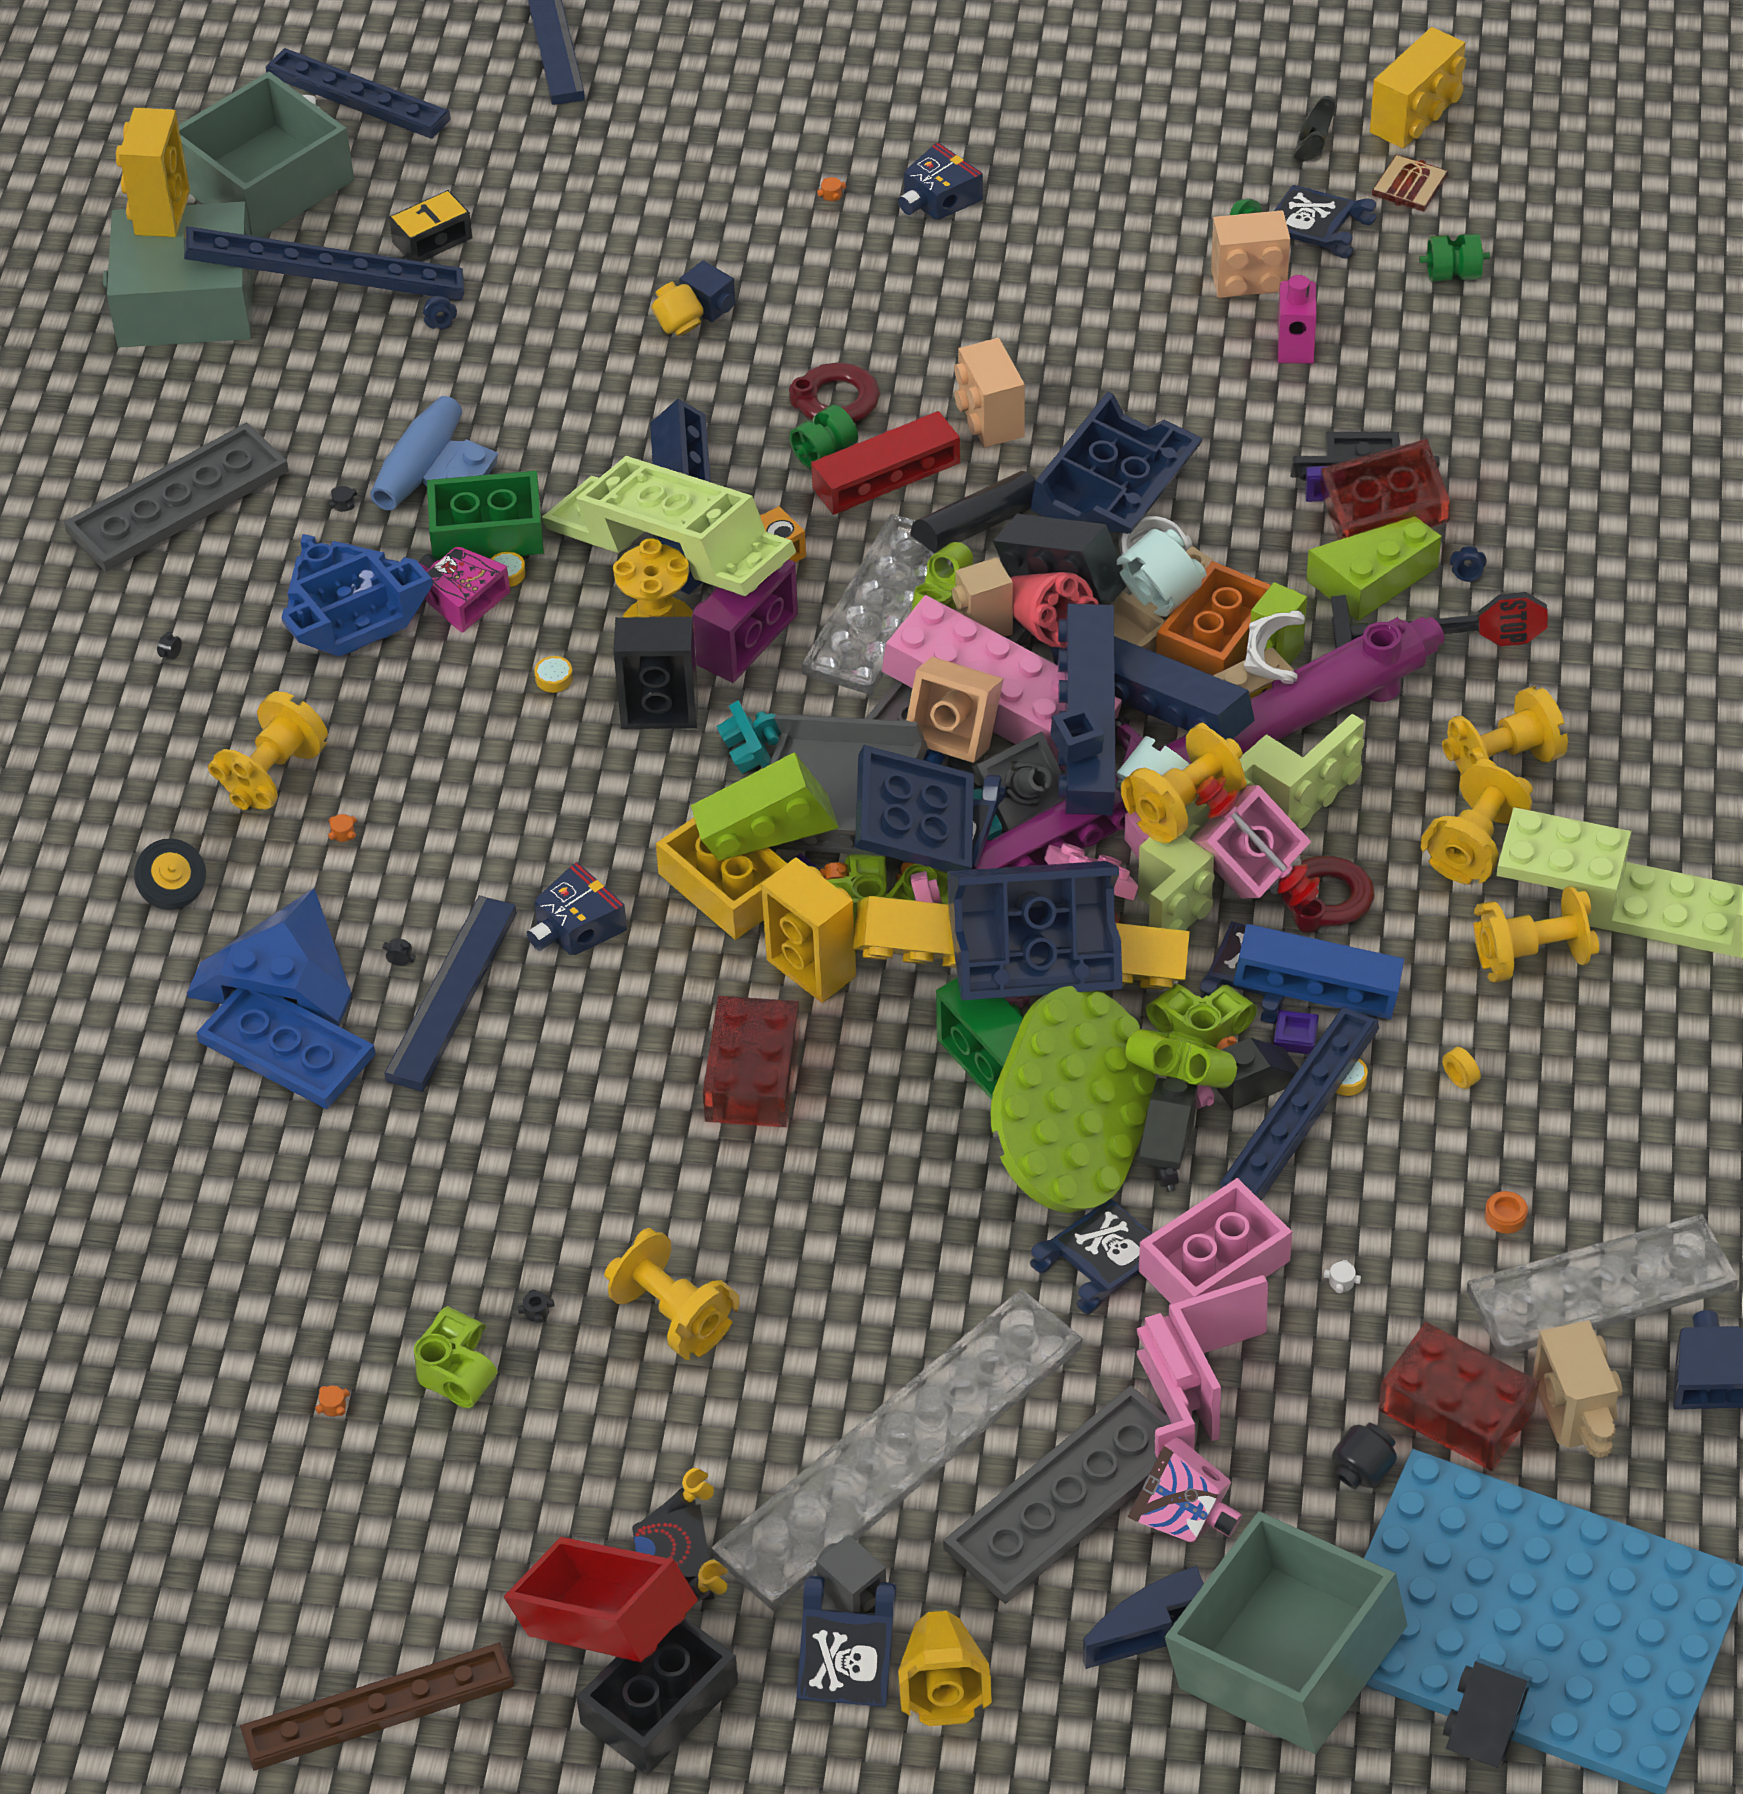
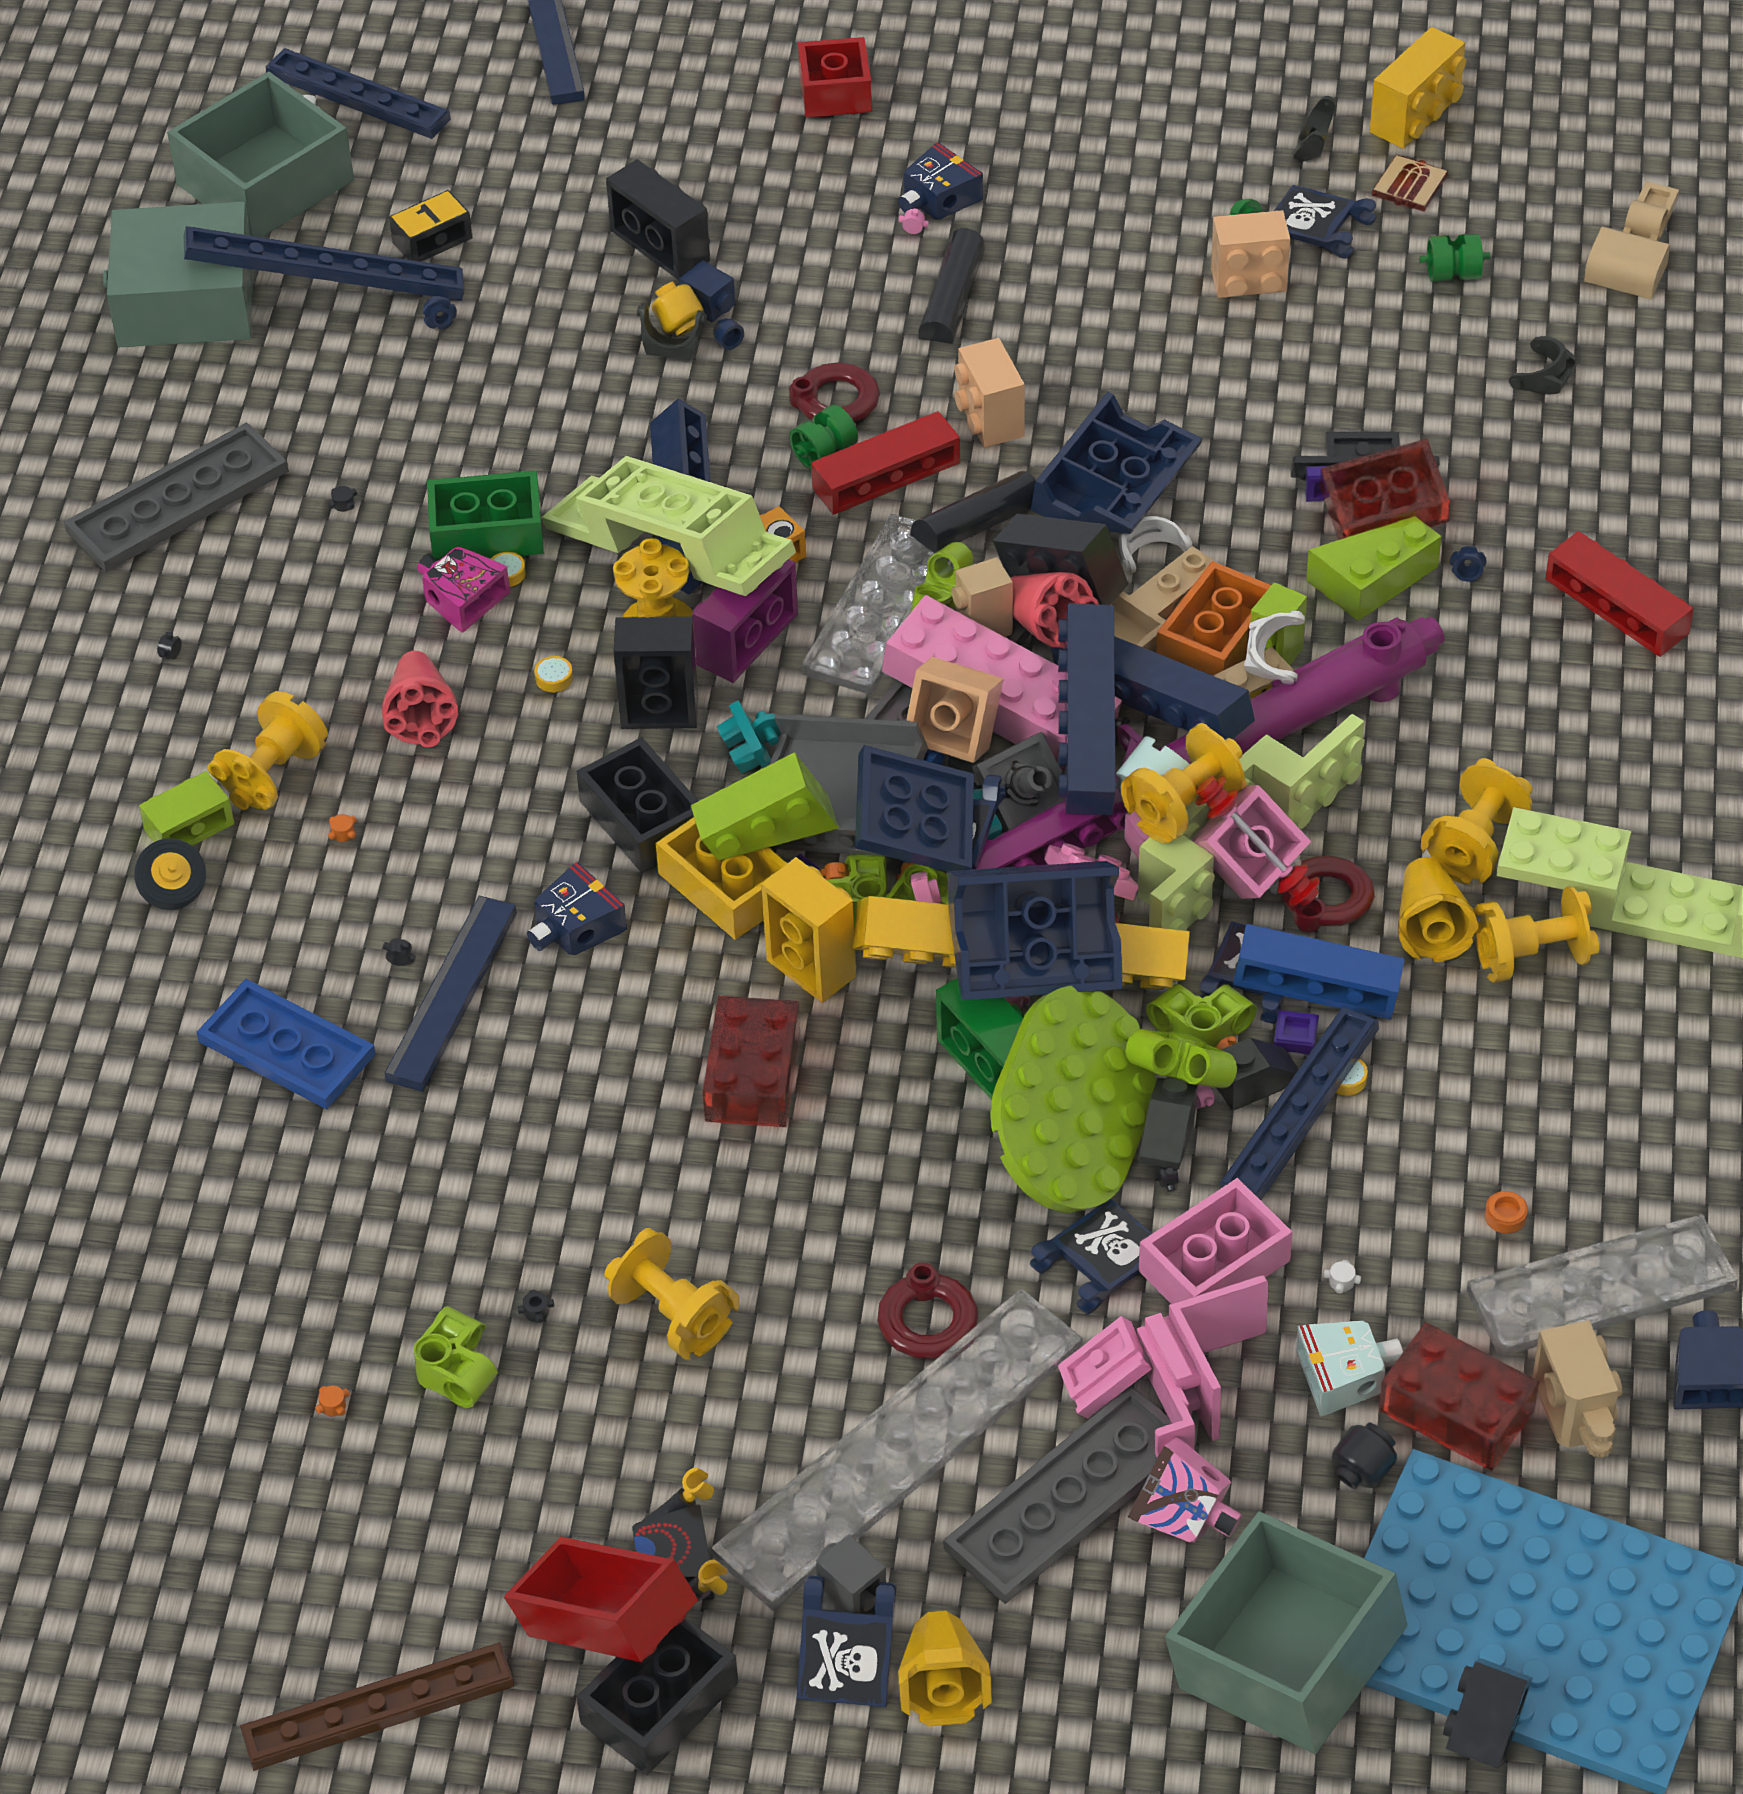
yellow brick [116,108,190,237] -> none
blue wedge [187,888,352,1026] -> none
blue wedge [281,534,433,657] -> none
medium blue plate [370,396,498,510] -> none
orange piece [817,177,846,201] -> none
dark blue plate [1050,705,1105,764] -> none
dark blue slope [1083,1566,1204,1669] -> none
light aqua brick [1117,529,1207,617] -> none
dark pink torso [1277,275,1316,364] -> none
piece [1331,592,1548,649] -> none
yellow piece [1442,686,1568,774] -> none
yellow tile [1442,1047,1481,1089] -> none
none -> lime brick [139,771,234,846]
none -> coral cone [381,651,458,748]
none -> black brick [576,737,698,873]
none -> black brick [606,159,710,280]
none -> pearl dark grey helmet [637,303,707,360]
none -> dark blue hinge [713,318,744,350]
none -> red brick [798,37,872,117]
none -> dark red piece [877,1262,978,1359]
none -> bright pink piece [898,208,929,234]
none -> black brick [918,228,985,344]
none -> bright pink plate [1058,1316,1152,1419]
none -> light aqua torso [1296,1321,1404,1416]
none -> yellow cone [1398,857,1479,962]
none -> pearl dark grey helmet [1509,336,1577,394]
none -> red brick [1545,531,1694,657]
none -> tan plate [1584,181,1679,300]

